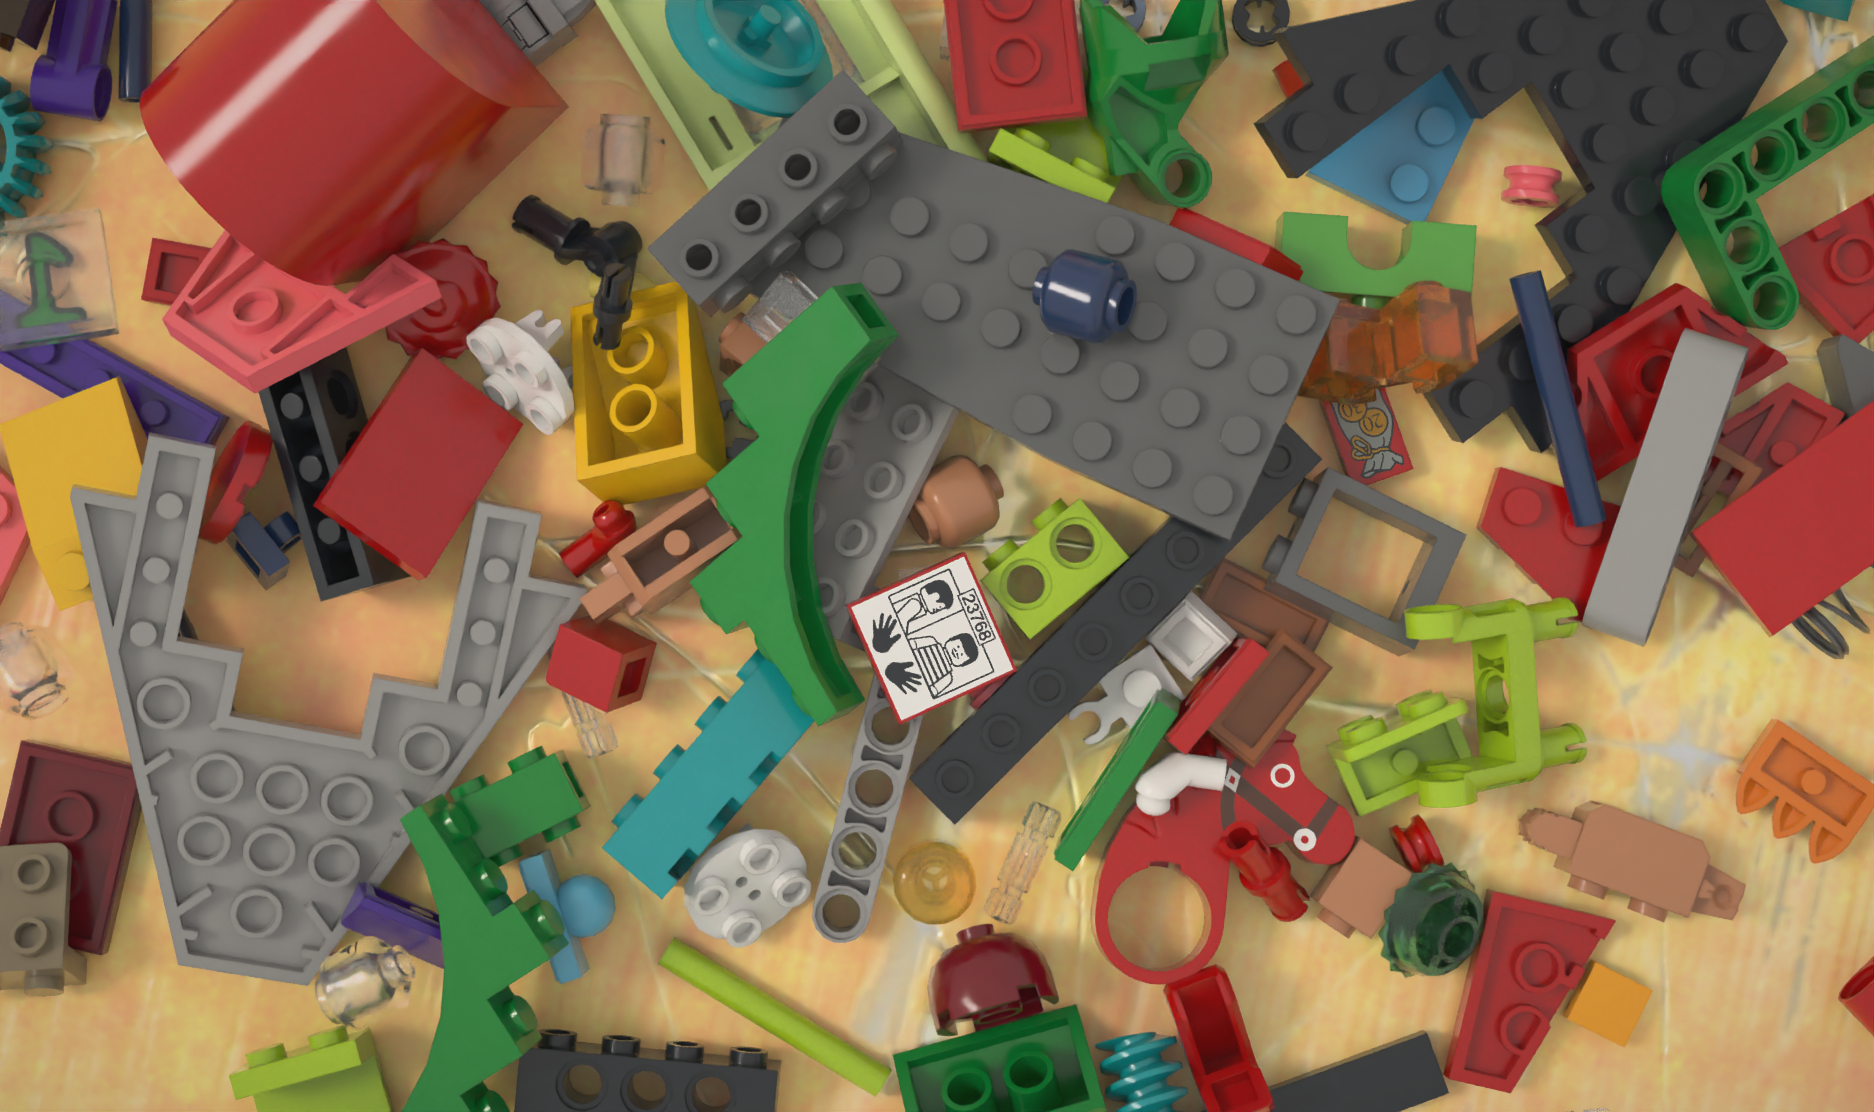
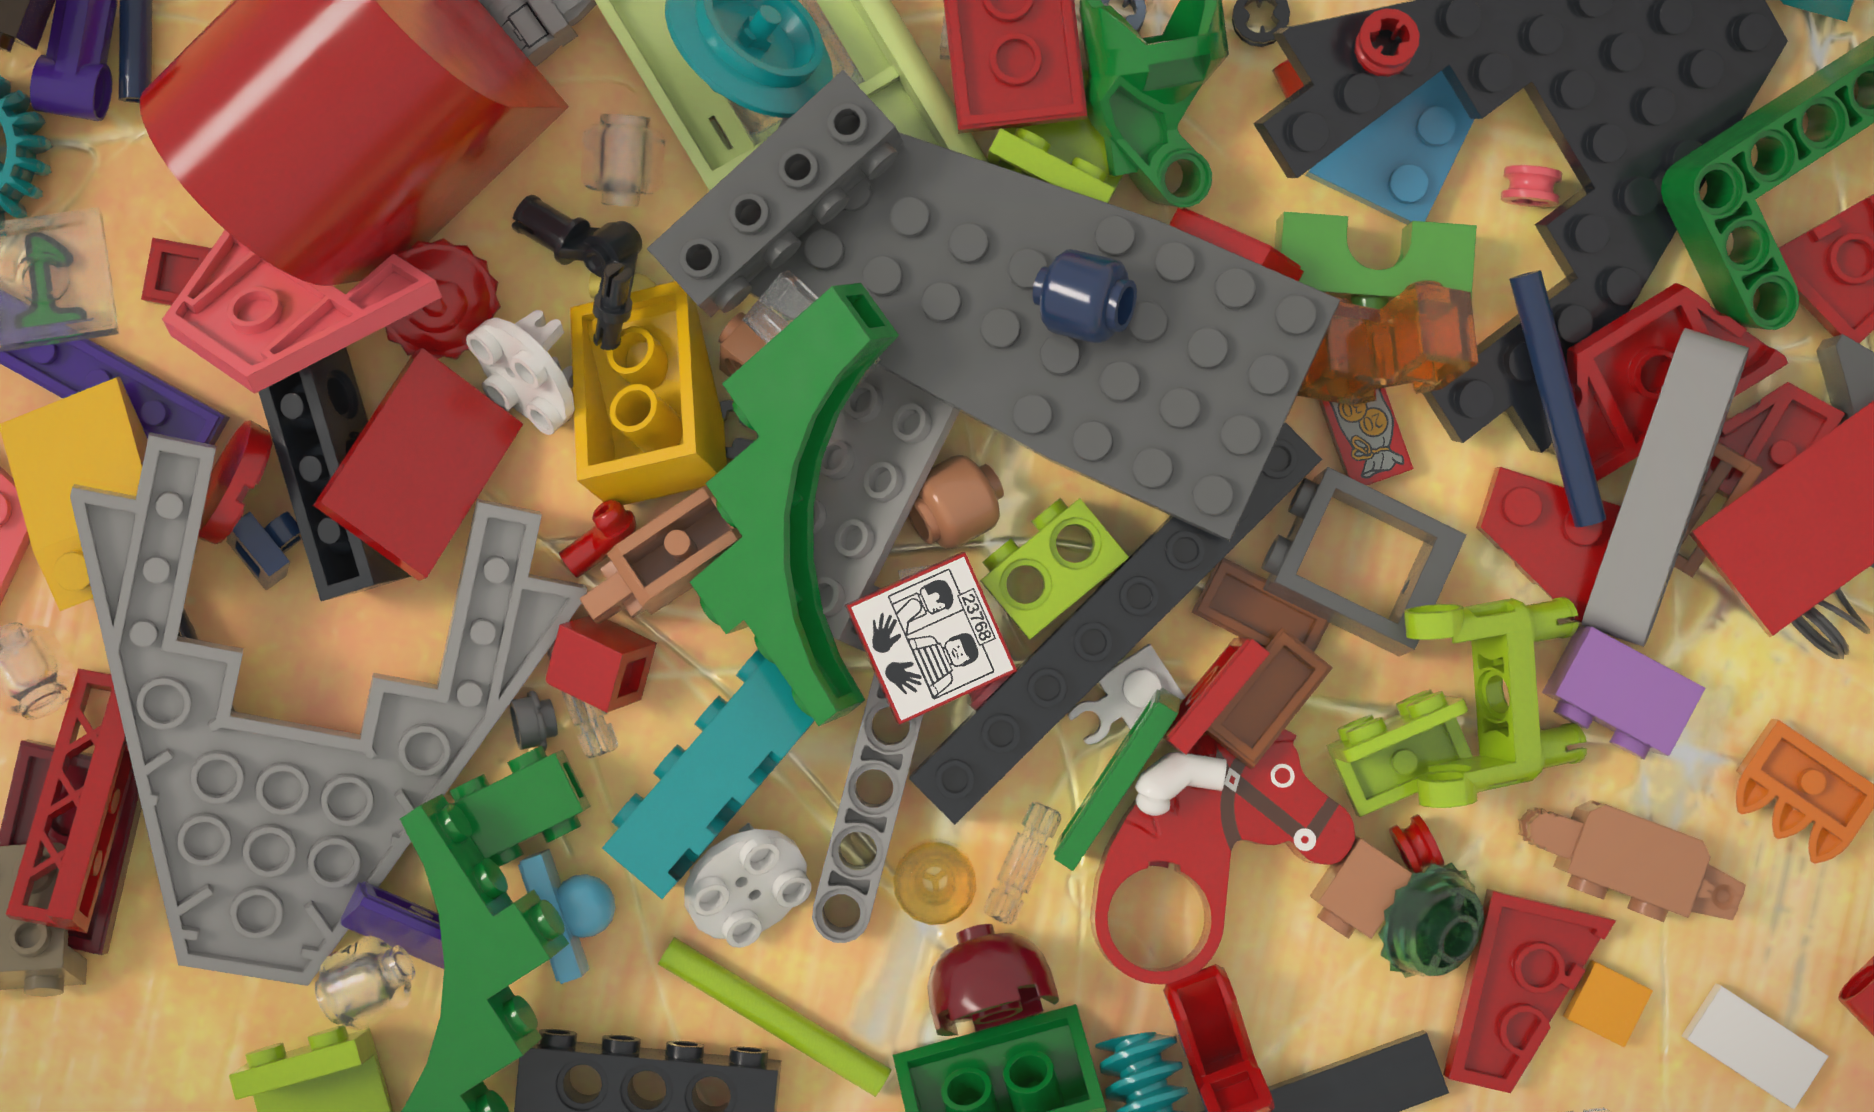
white tile [1145,591,1237,682] -> none
red pin [1219,820,1310,922] -> none
none -> red fence [6,668,133,933]
none -> dark grey plate [510,690,558,751]
none -> red bush [1355,8,1420,77]
none -> medium lavender brick [1542,626,1706,760]
none -> white tile [1682,983,1829,1109]

